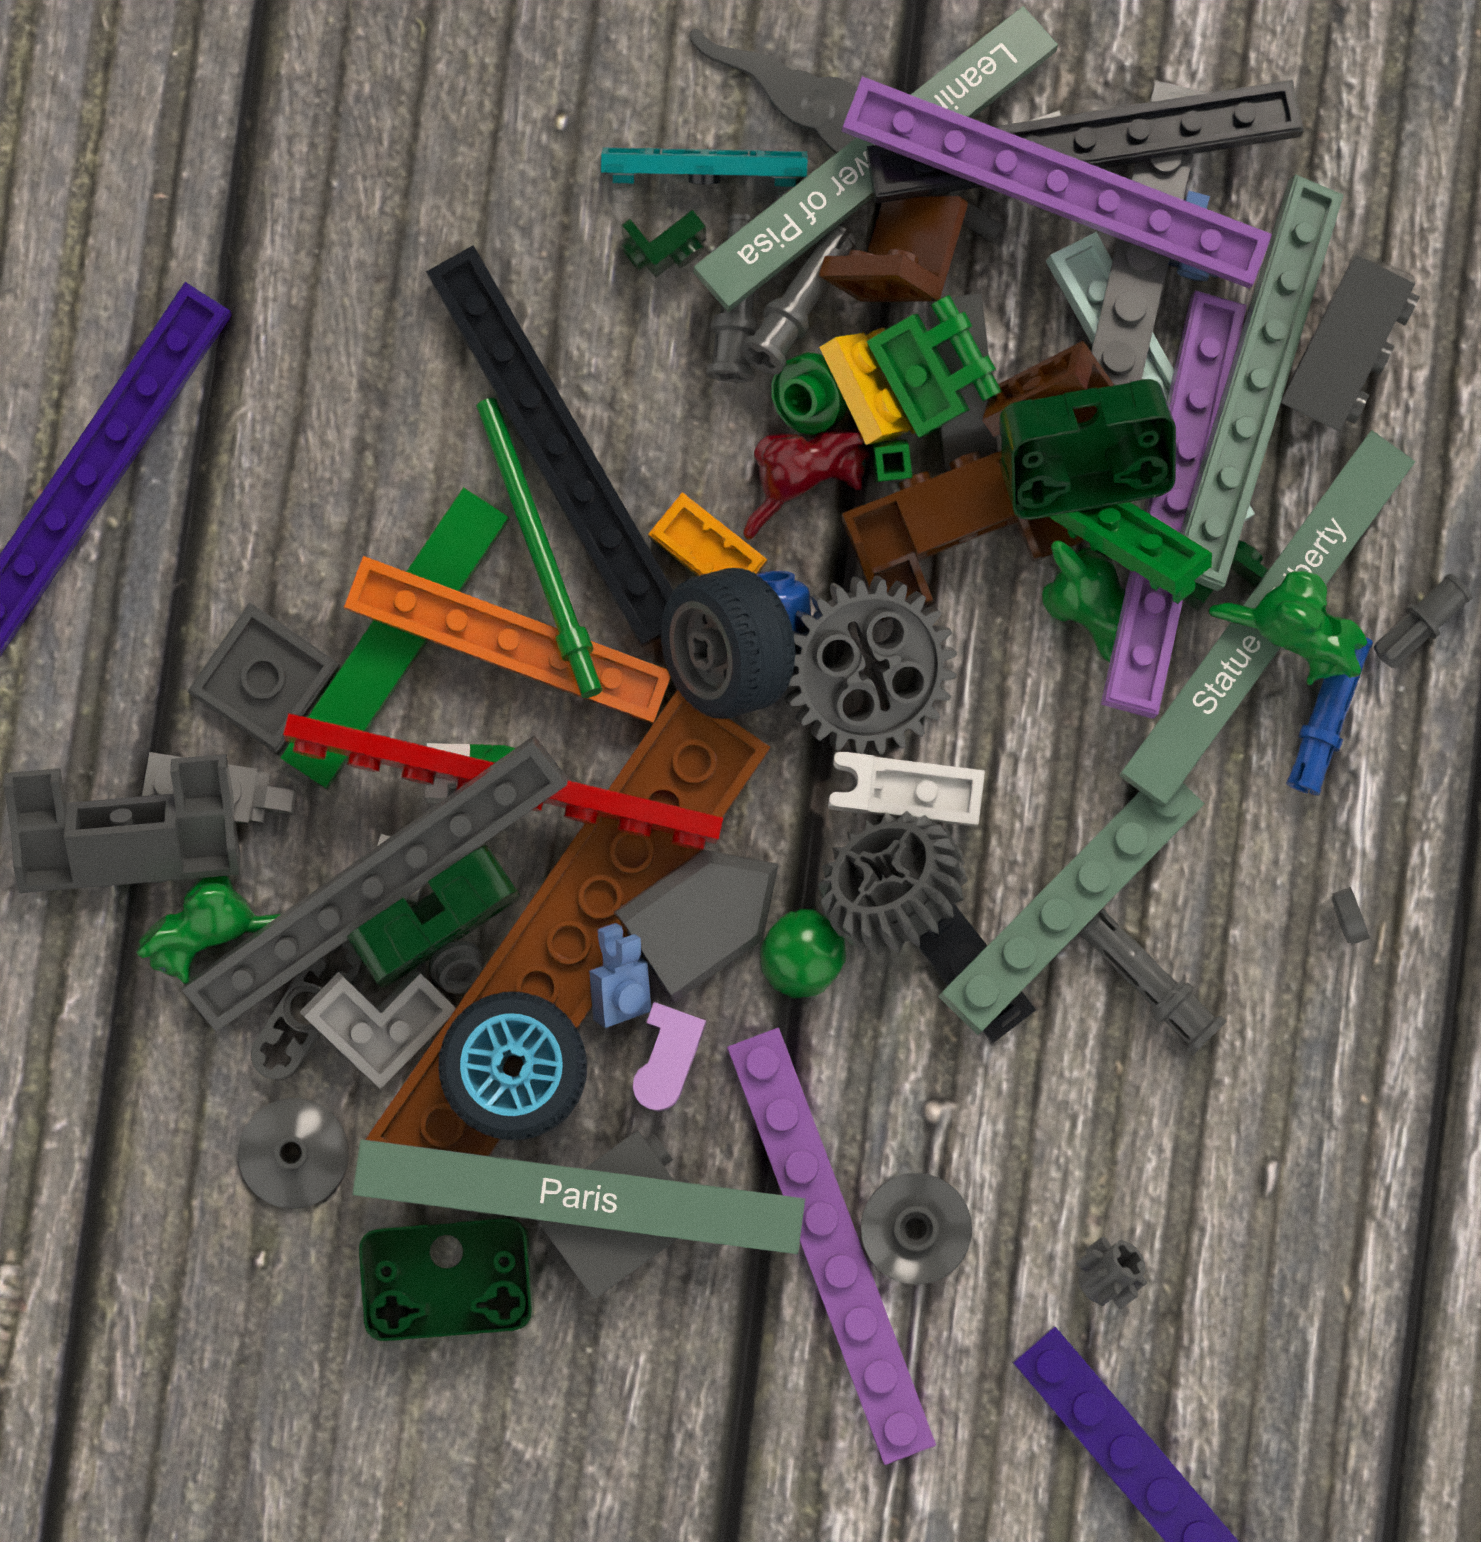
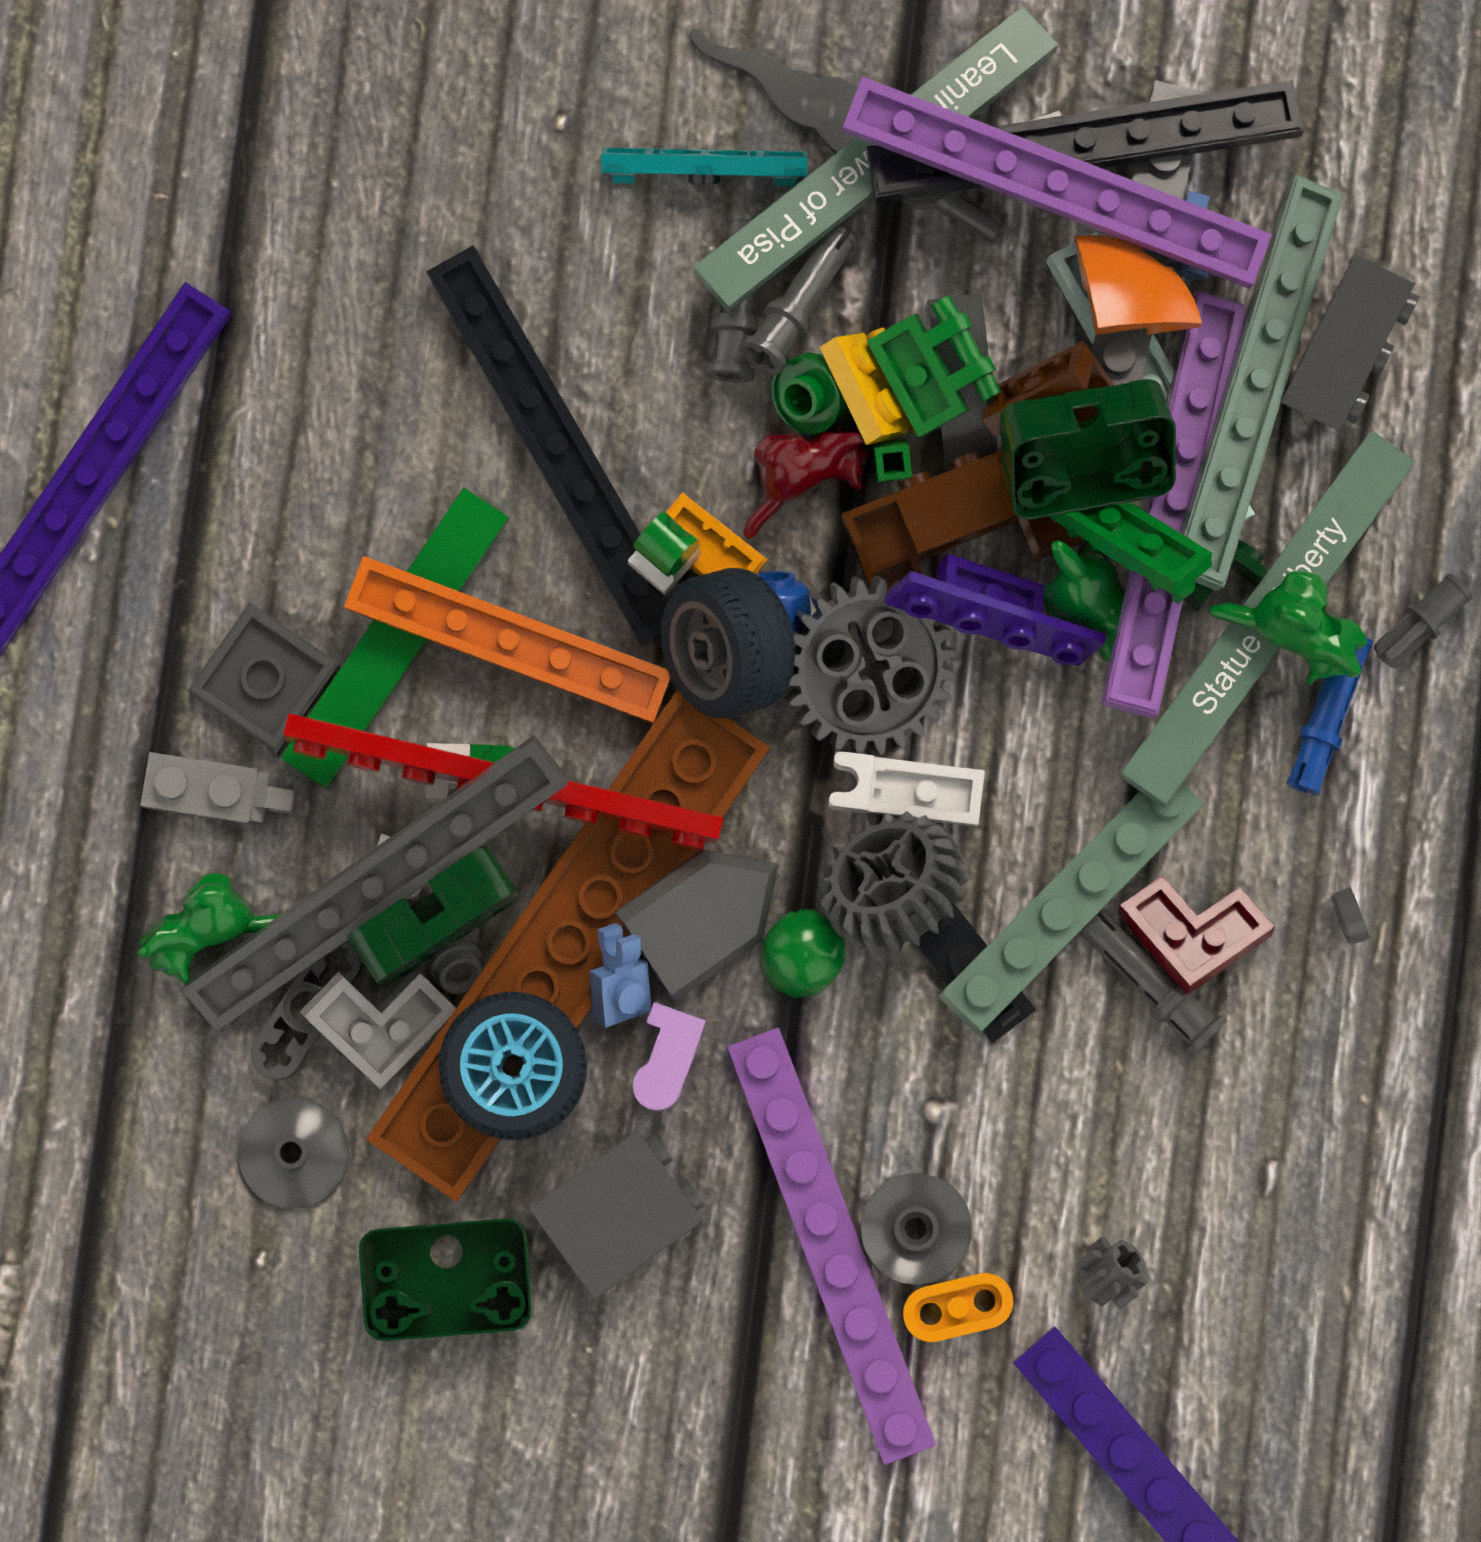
dark grey bracket [3,754,241,893] -> none
sand green tile [352,1139,805,1254] -> none
green bar [476,398,603,698] -> none
dark green bracket [620,210,706,278] -> none
reddish brown bracket [819,196,968,302] -> none
none -> green leg [628,511,701,595]
none -> dark purple bracket [885,554,1106,666]
none -> light orange plate [903,1273,1013,1342]
none -> orange brick [1074,235,1202,335]
none -> plate [1118,876,1275,995]

